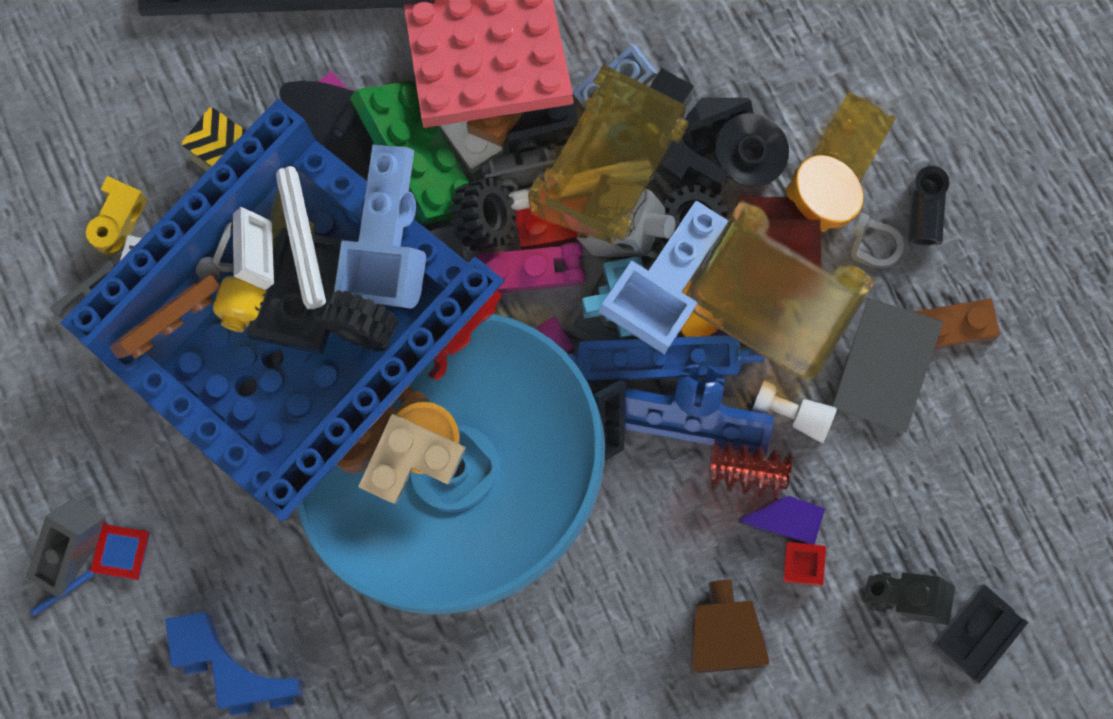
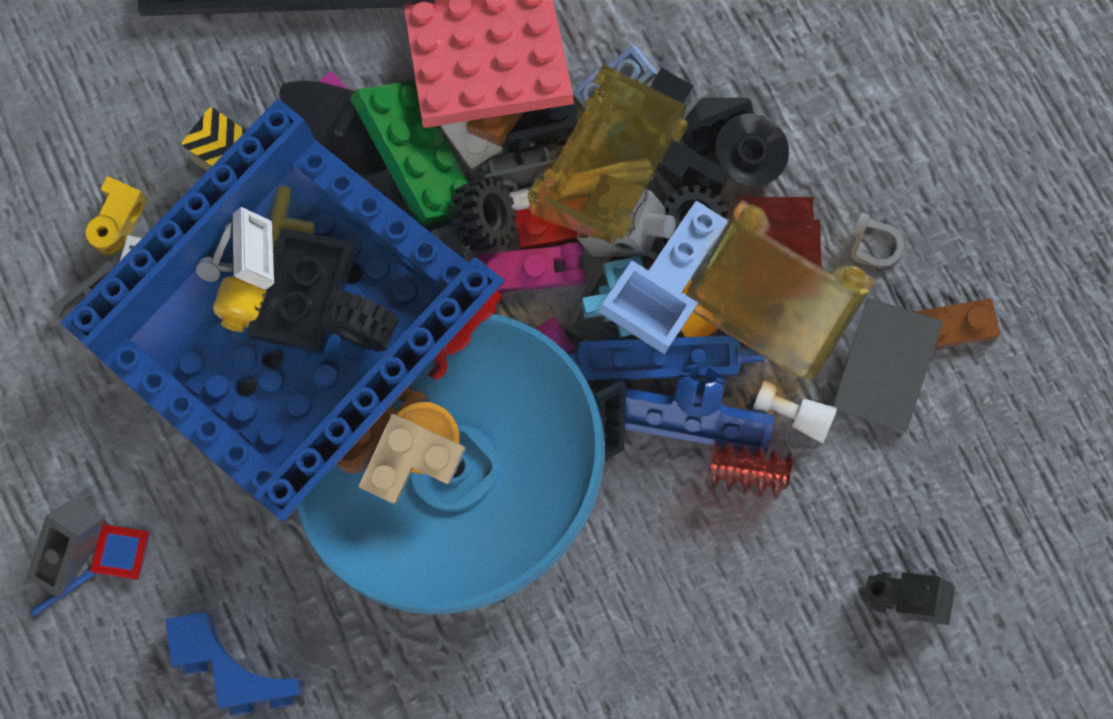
dark orange plate [109,274,220,359] -> none
white axle [276,166,326,309] -> none
light blue plate [334,145,426,309] -> none
reddish brown torso [690,580,770,674] -> none
dark purple slope [738,496,825,545] -> none
red plate [782,542,826,587] -> none
tile [786,155,864,232] -> none
clear yellow plate [813,92,896,183] -> none
black piece [908,165,950,246] -> none
black plate [931,584,1029,684] -> none

